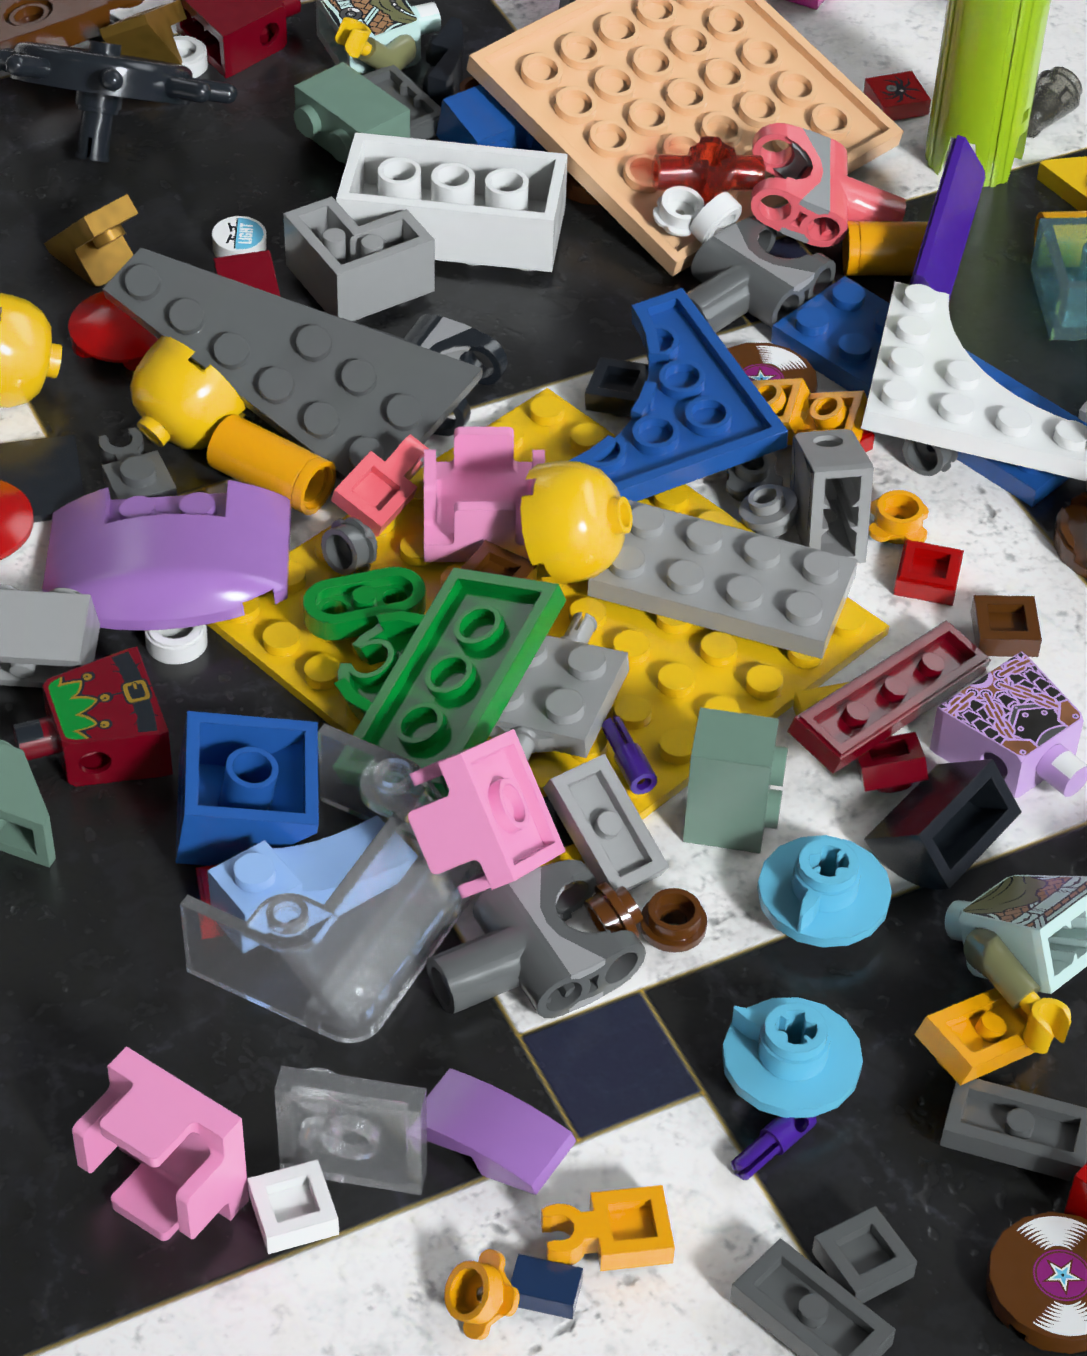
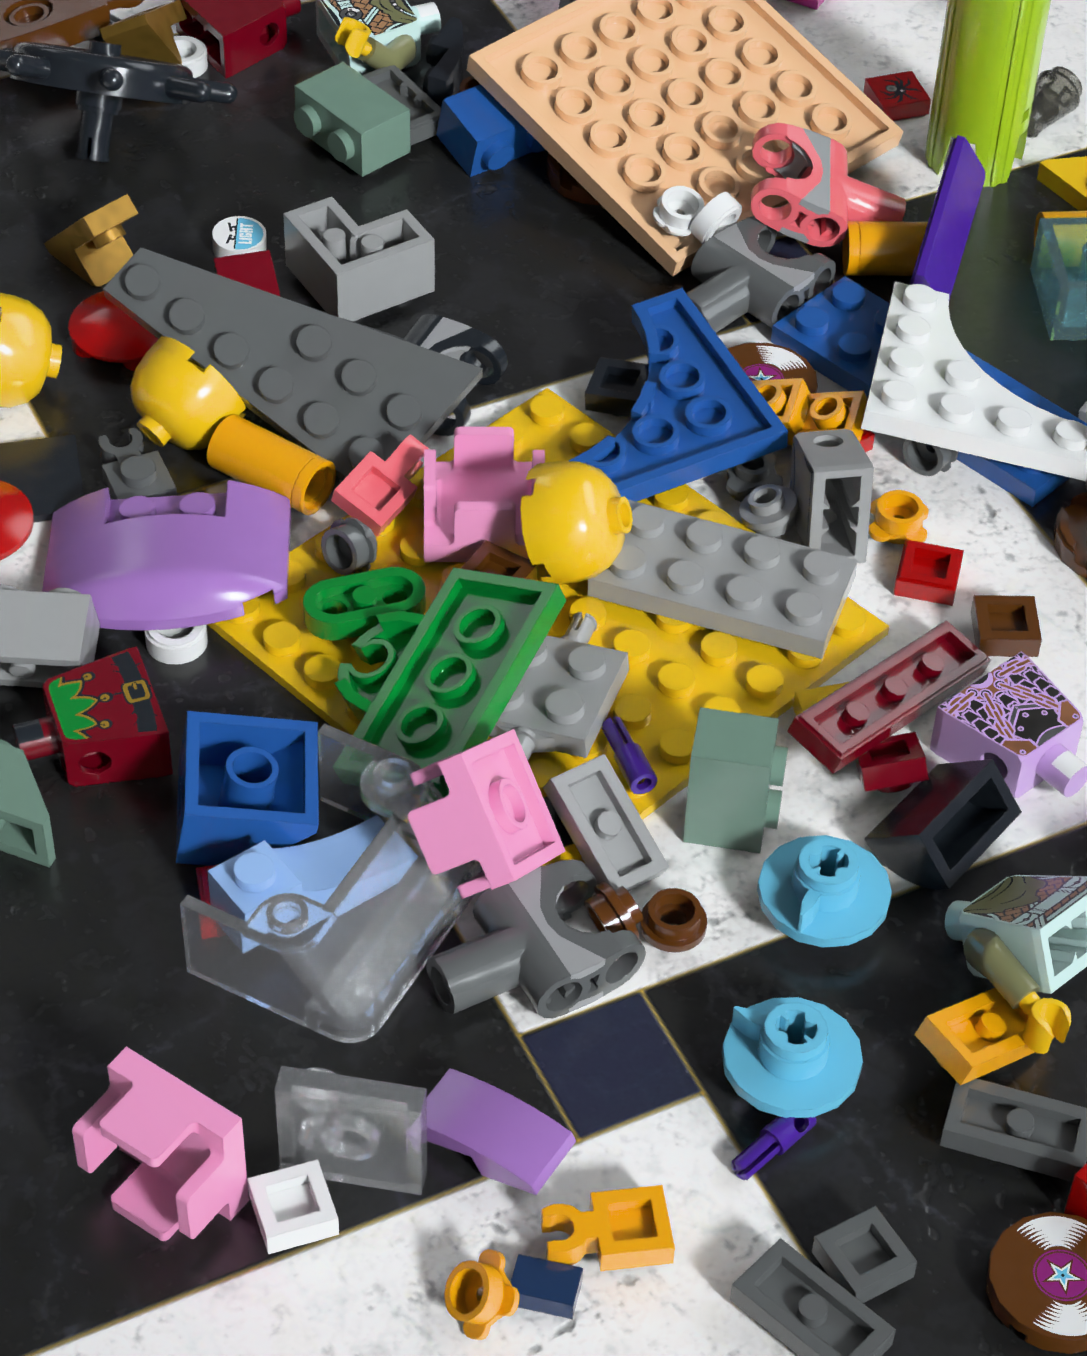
white brick [336,132,568,272] -> none
clear red axle [651,136,765,206] -> none

